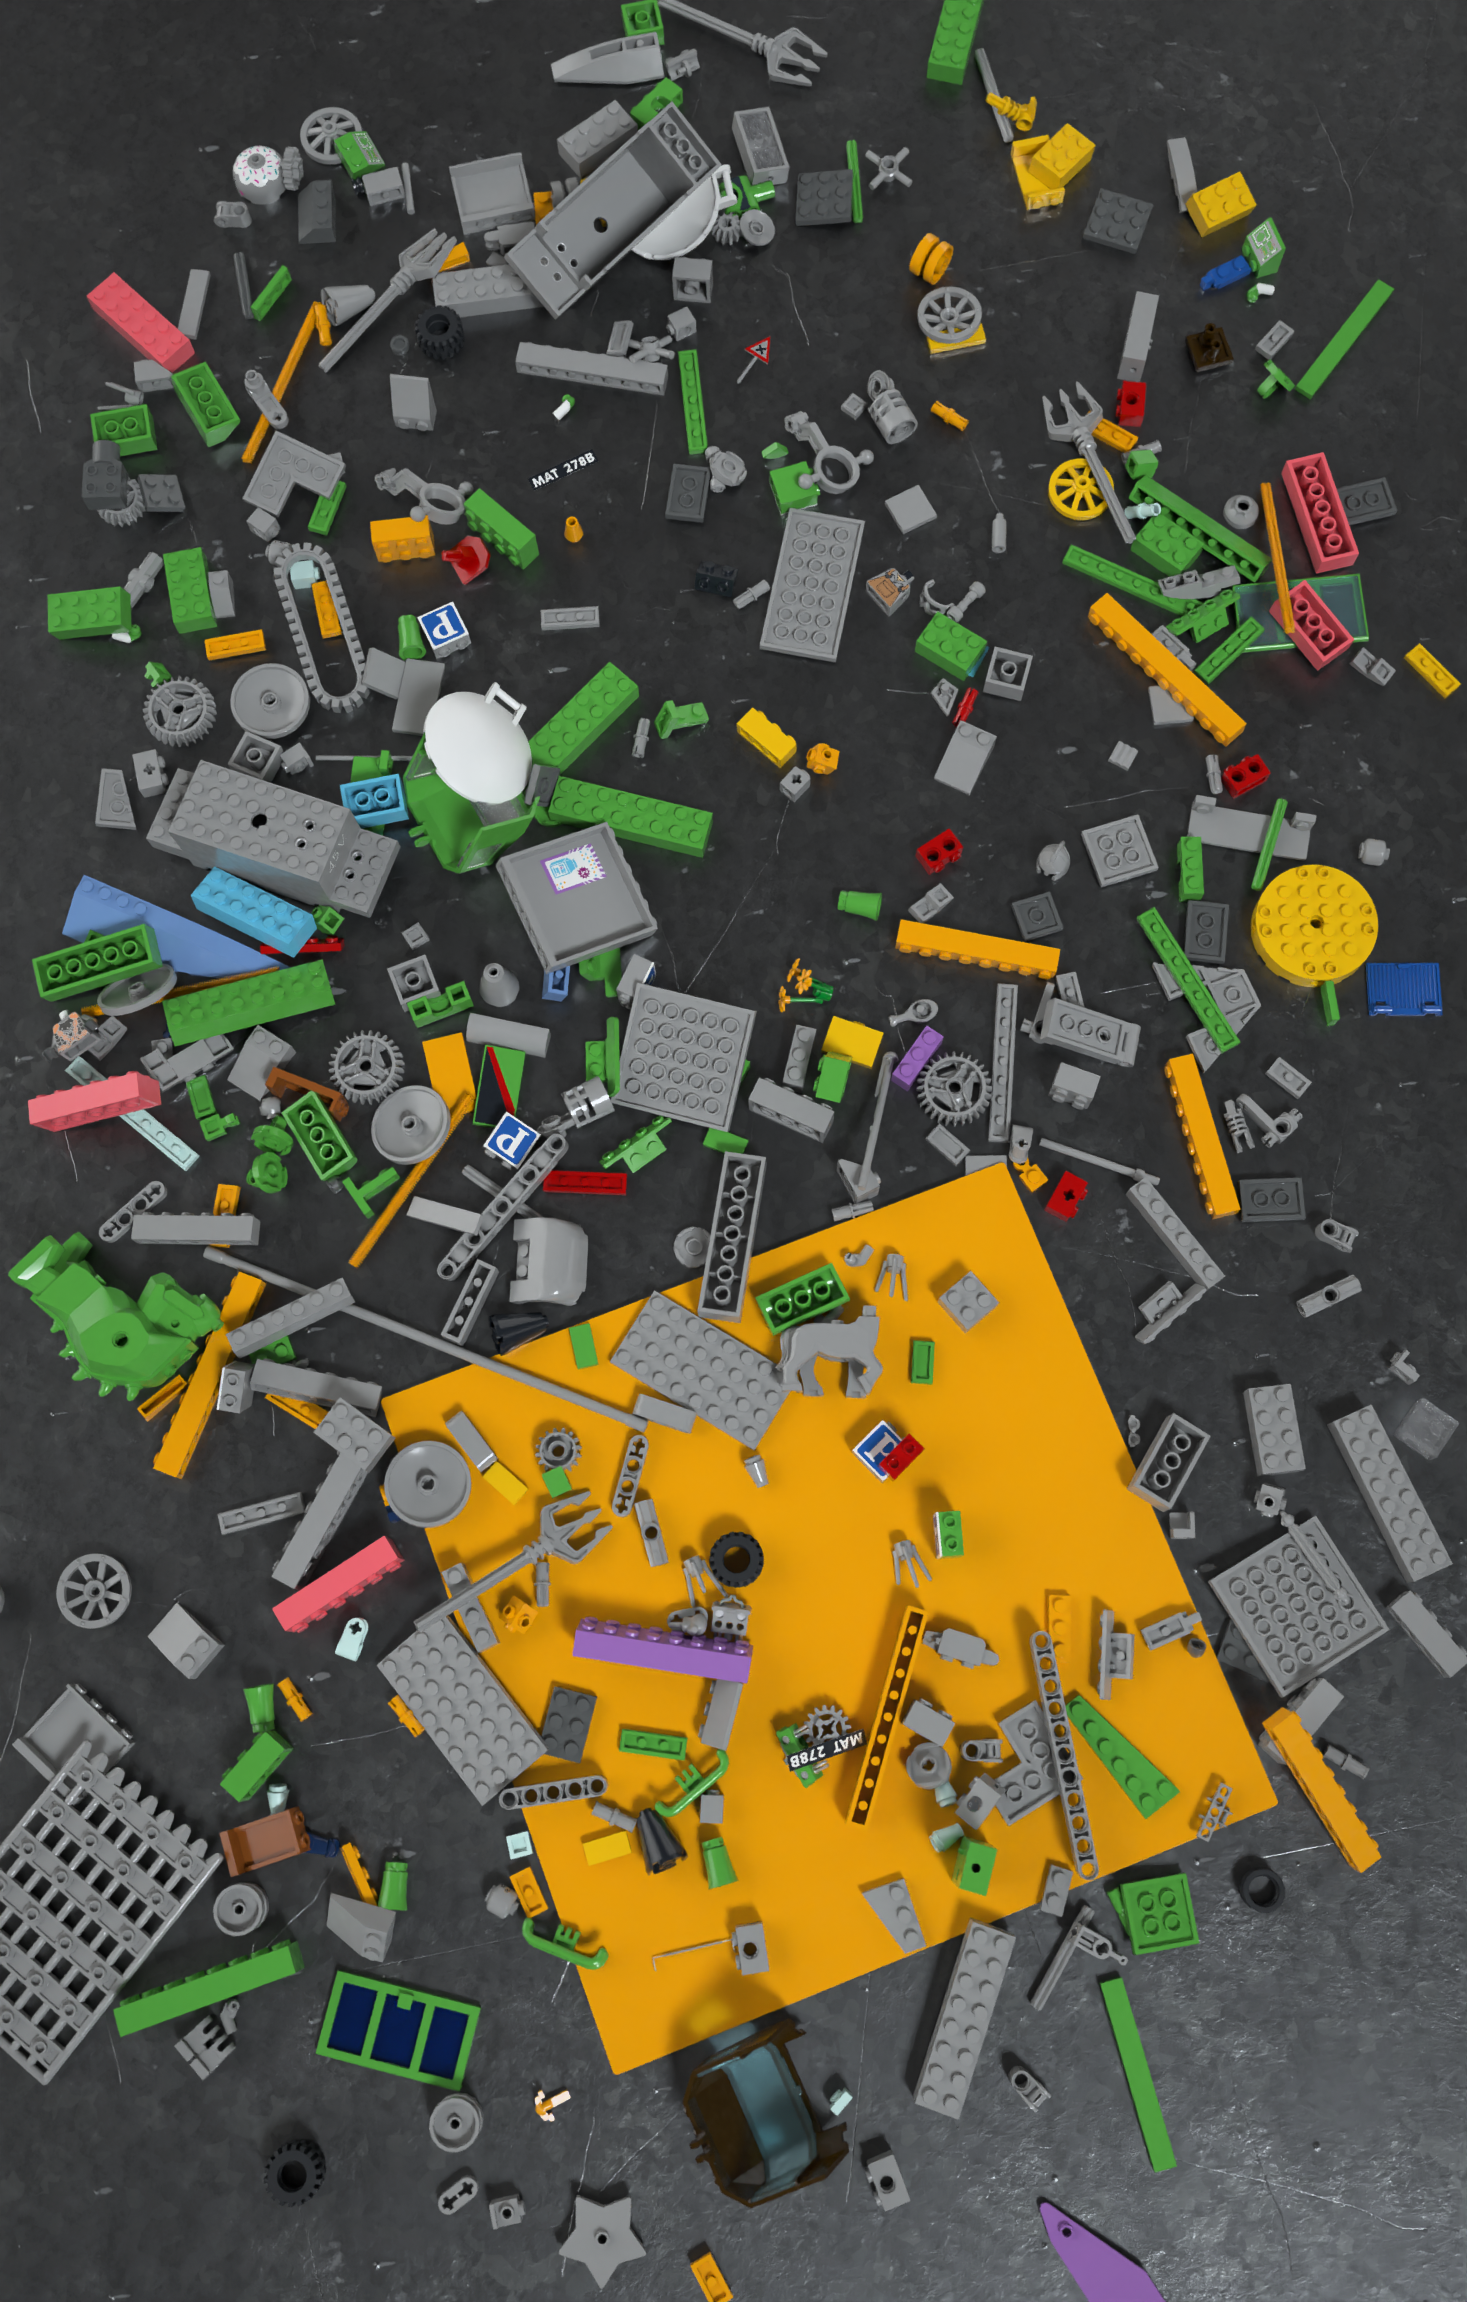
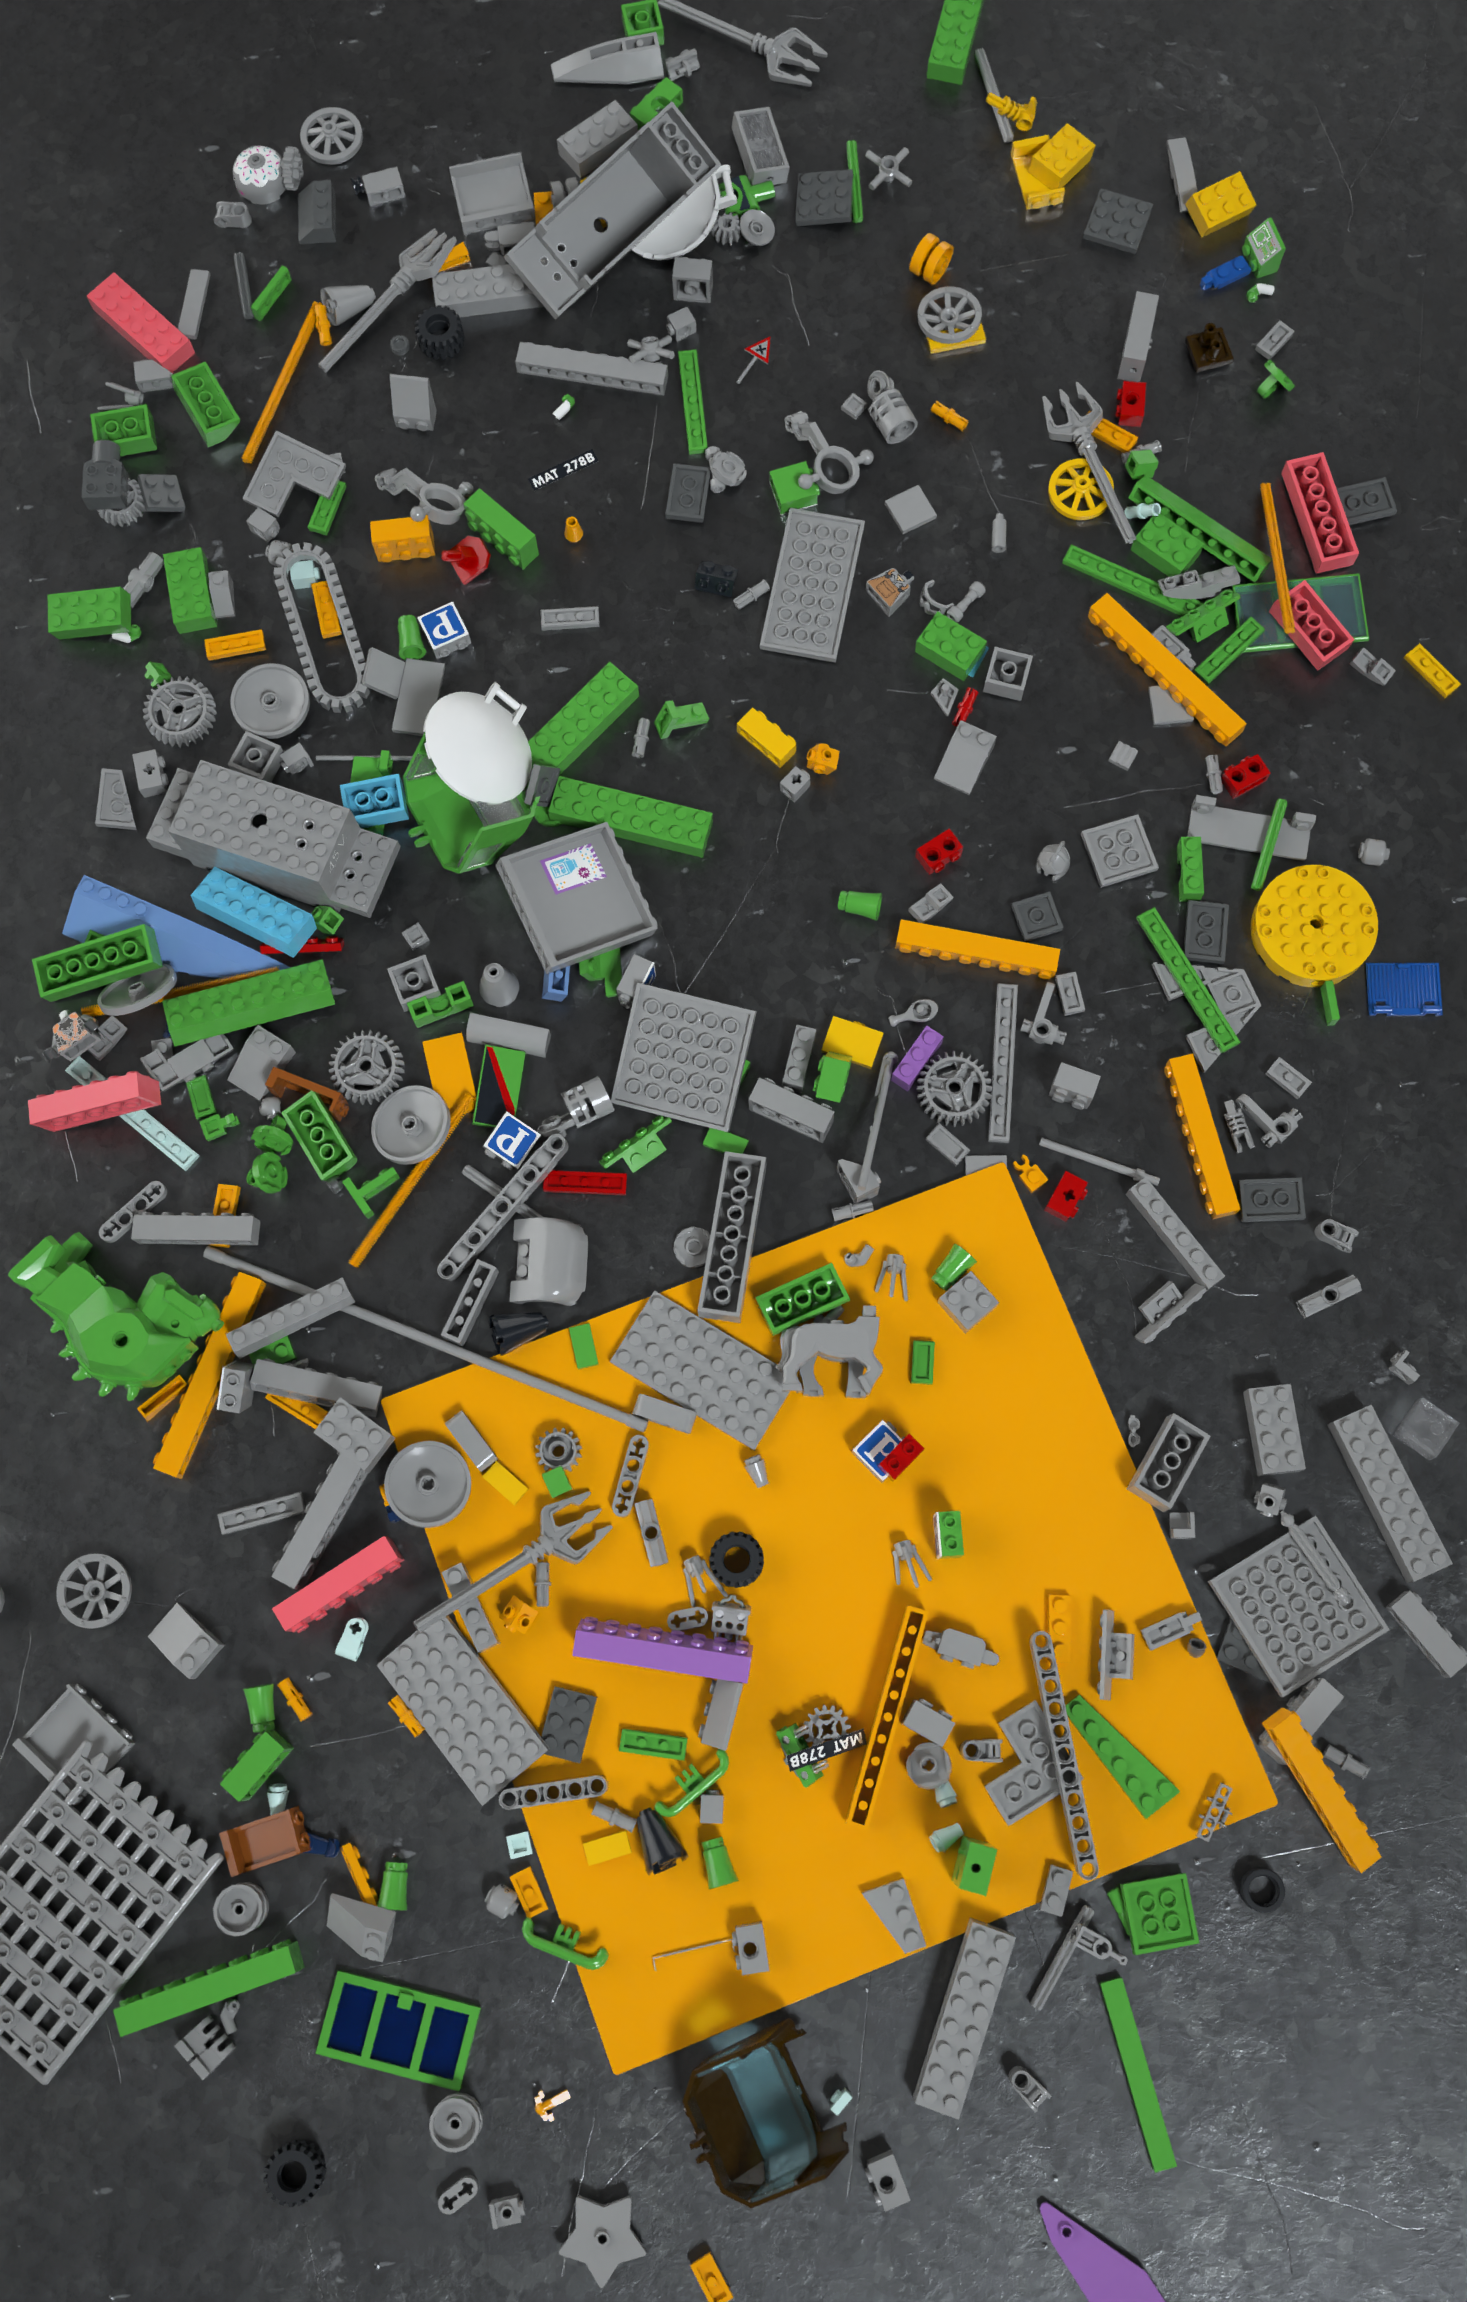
light grey piece [244,370,289,429] -> none
bright green slope [334,131,385,179] -> none
light grey bar [401,163,415,214] -> none
light grey tile [407,1196,484,1236] -> none
bright green plate [586,1017,620,1097] -> none
light grey tile [606,320,634,357] -> none
light grey piece [669,1614,707,1636] -> none
bright green tile [762,442,789,459] -> none
plant [778,958,833,1013] -> none
light grey piece [955,1773,1006,1830] -> none
light grey piece [1009,1125,1033,1164] -> none
light grey hinge [1040,998,1141,1067] -> none
light grey piece [1223,495,1259,529] -> none
bright green tile [1295,279,1394,400] -> none
none -> bright green plant [931,1243,977,1291]

